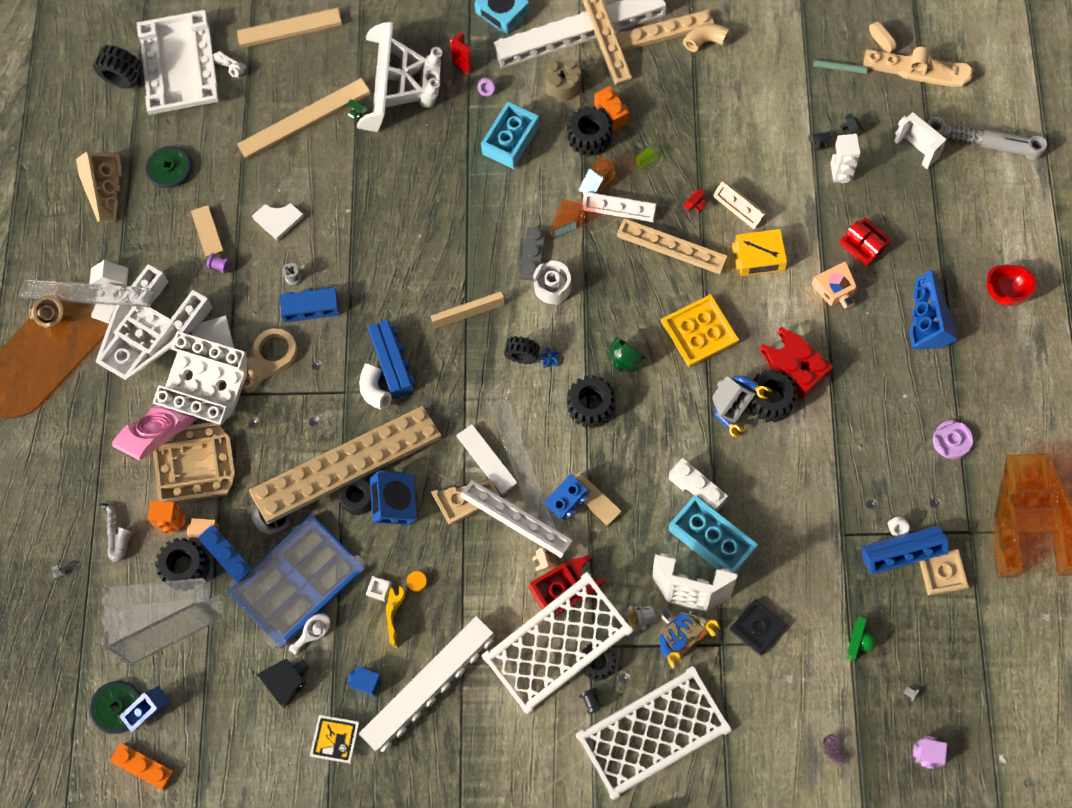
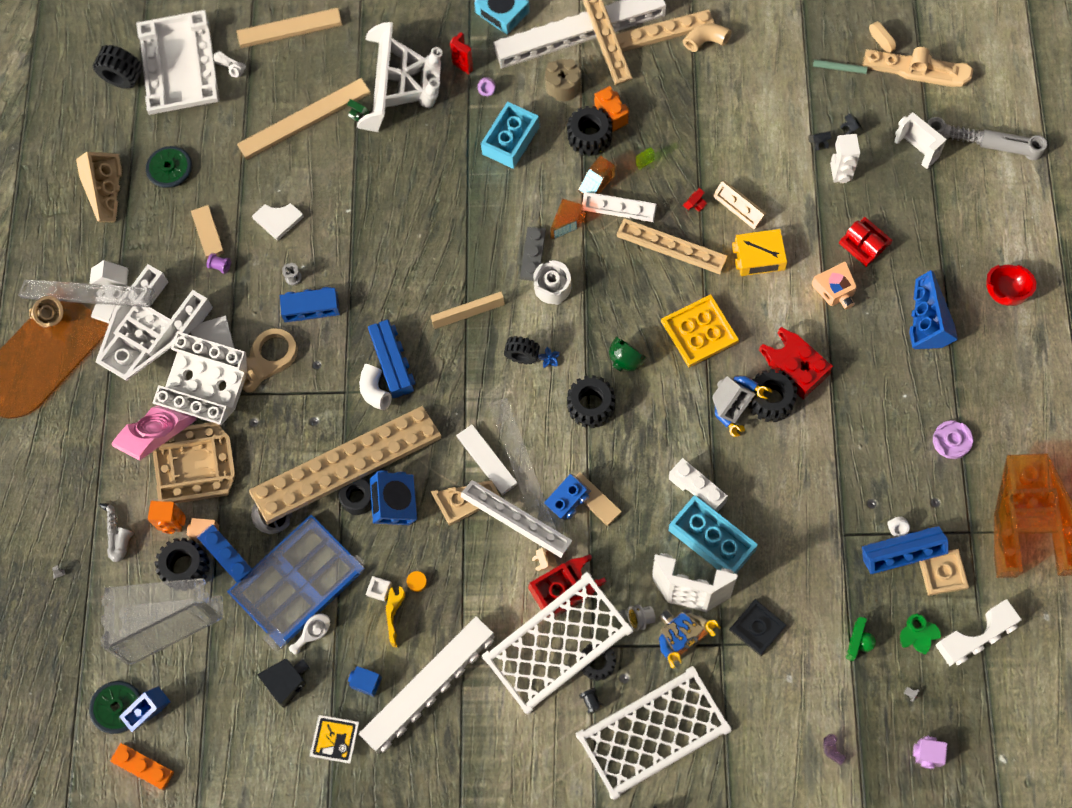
none -> green plate [900,614,941,654]
none -> white arch [935,599,1021,666]

